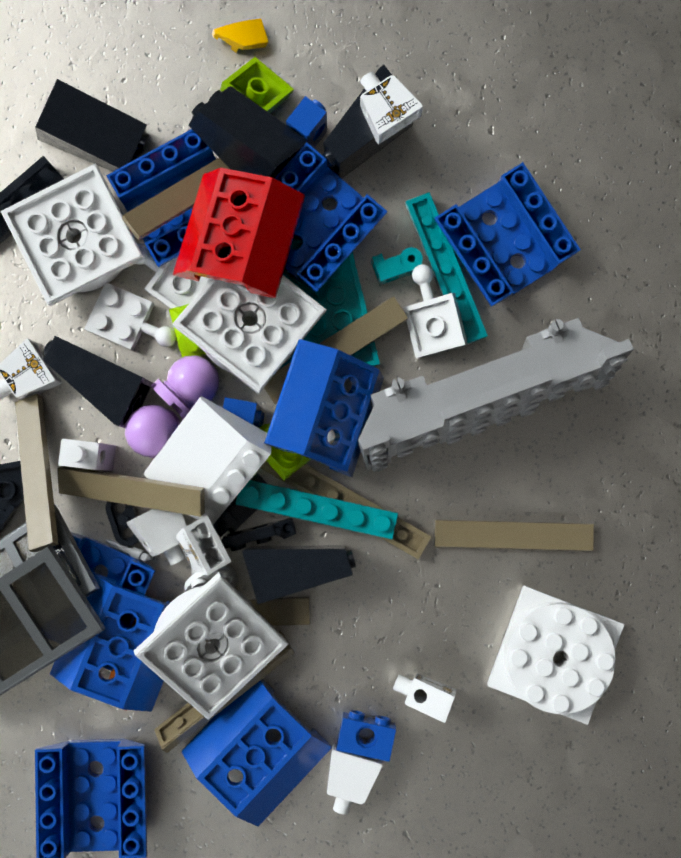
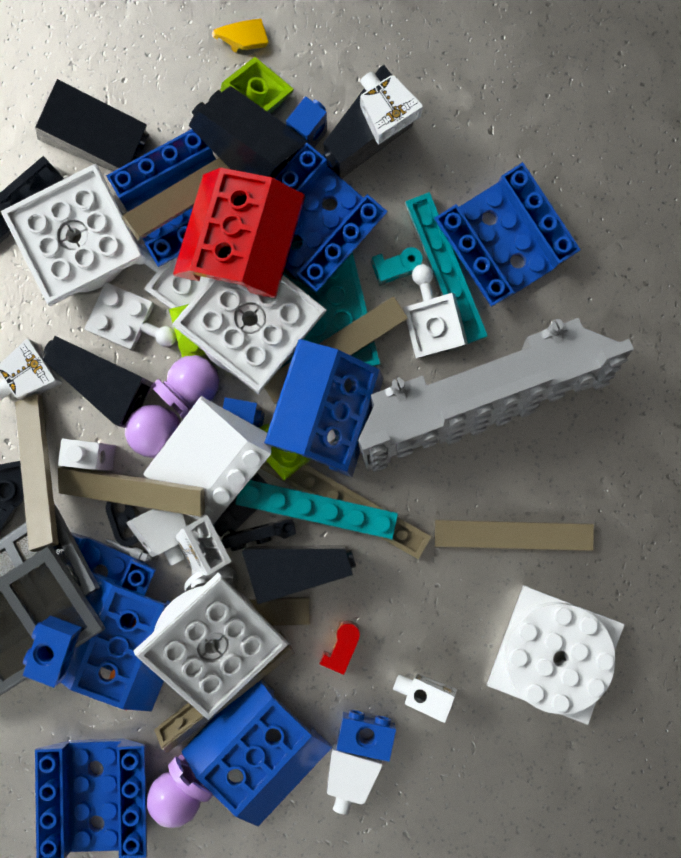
none -> blue brick [23,616,82,688]
none -> lavender tile [147,754,213,828]
none -> red leg [319,620,360,675]

